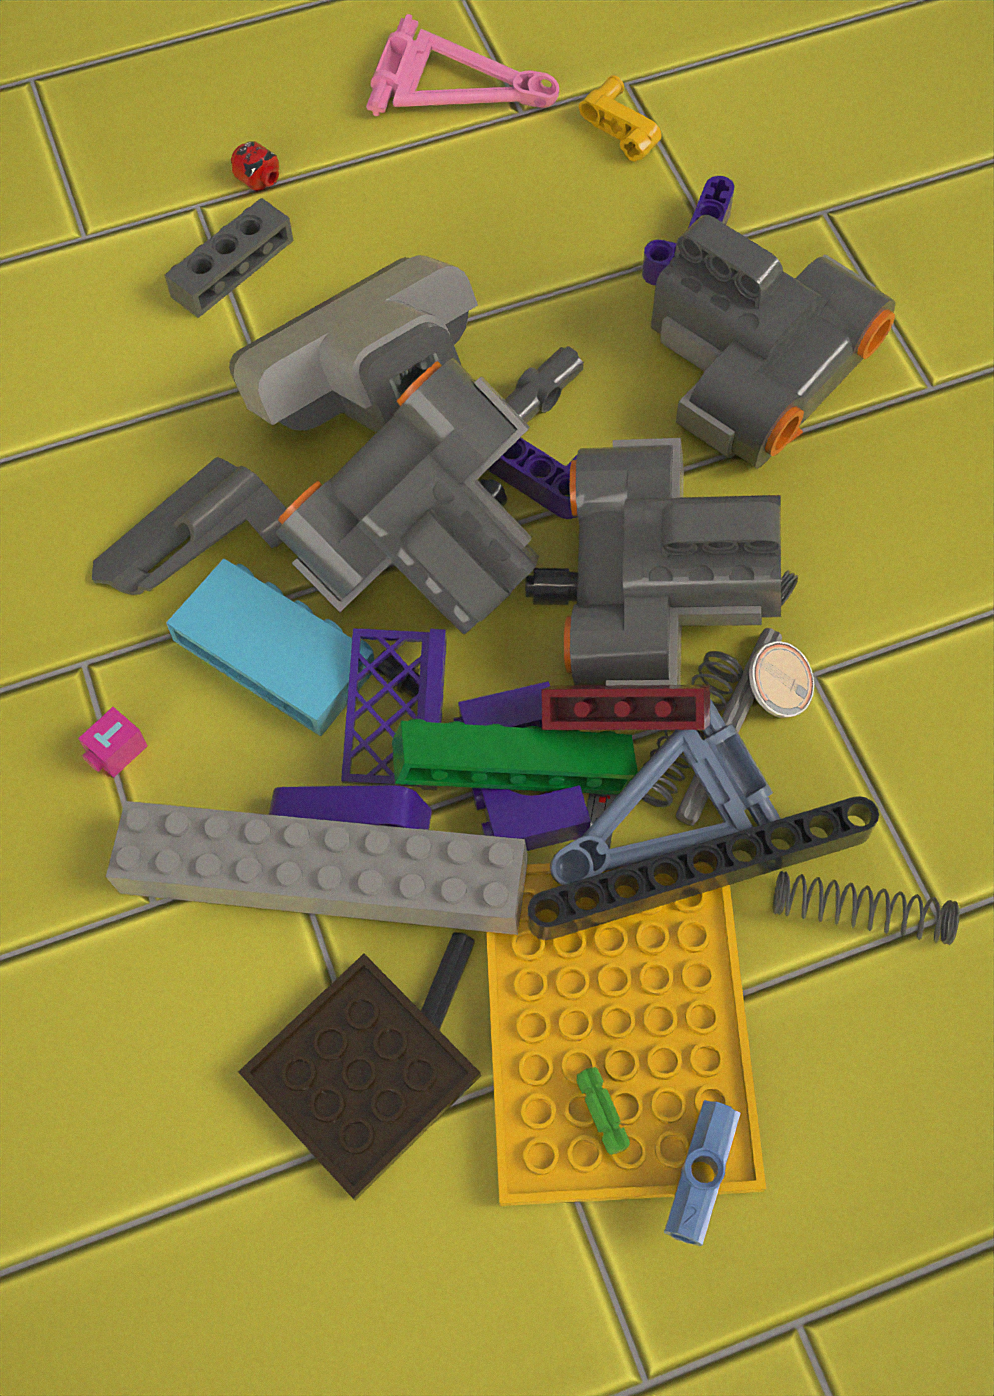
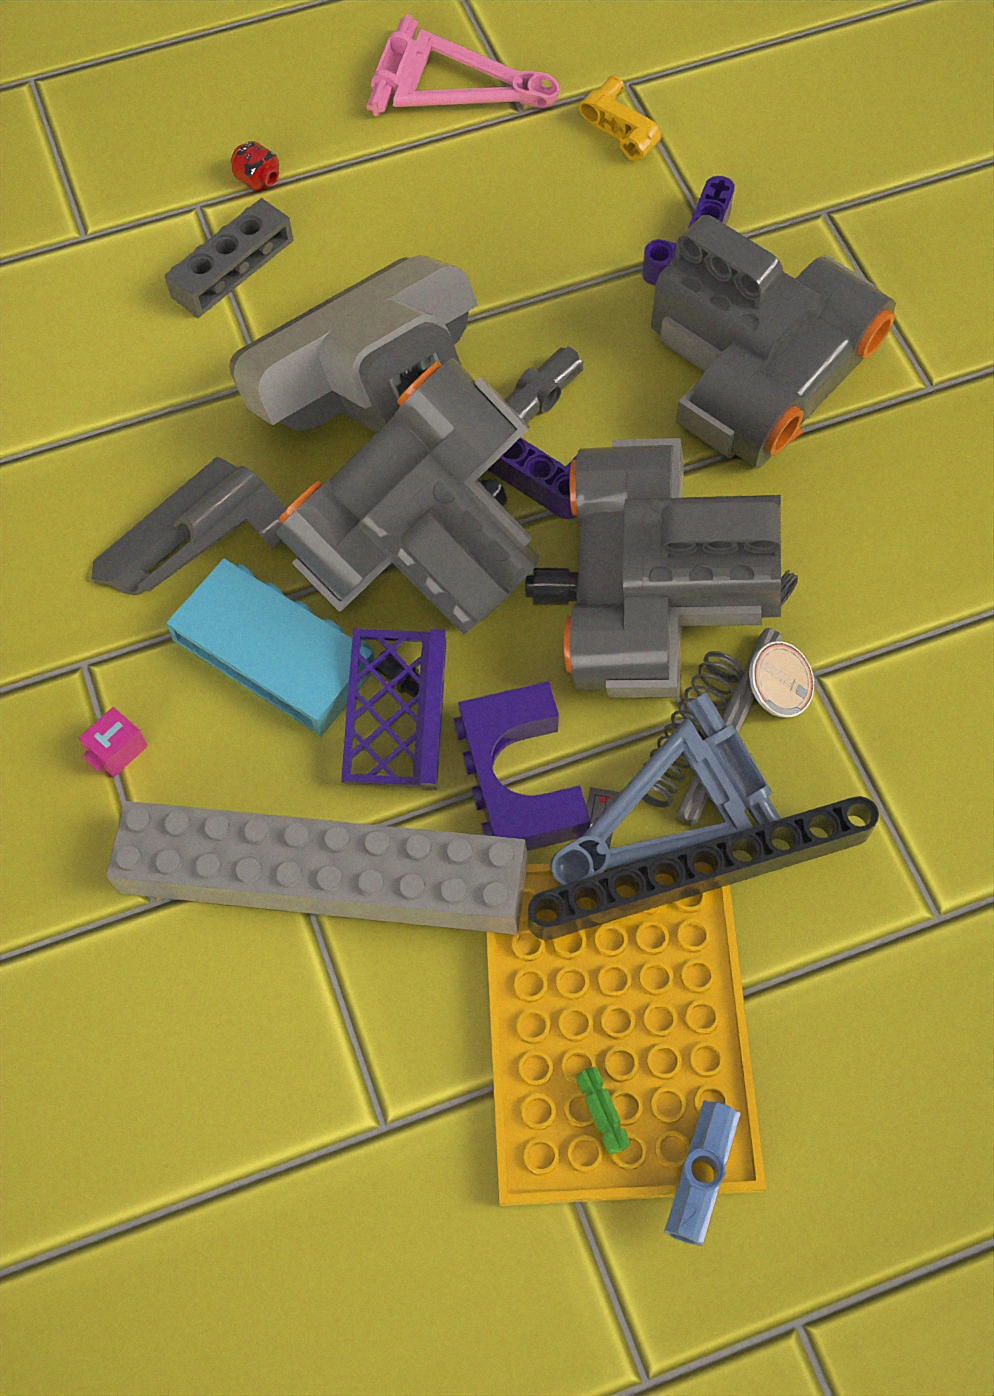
dark brown plate [238,953,481,1201] -> none
dark purple beam [268,785,432,830] -> none
green brick [392,719,638,795] -> none
black axle [421,932,475,1030] -> none
dark red brick [541,684,710,730] -> none
dark grey piece [773,871,959,946] -> none

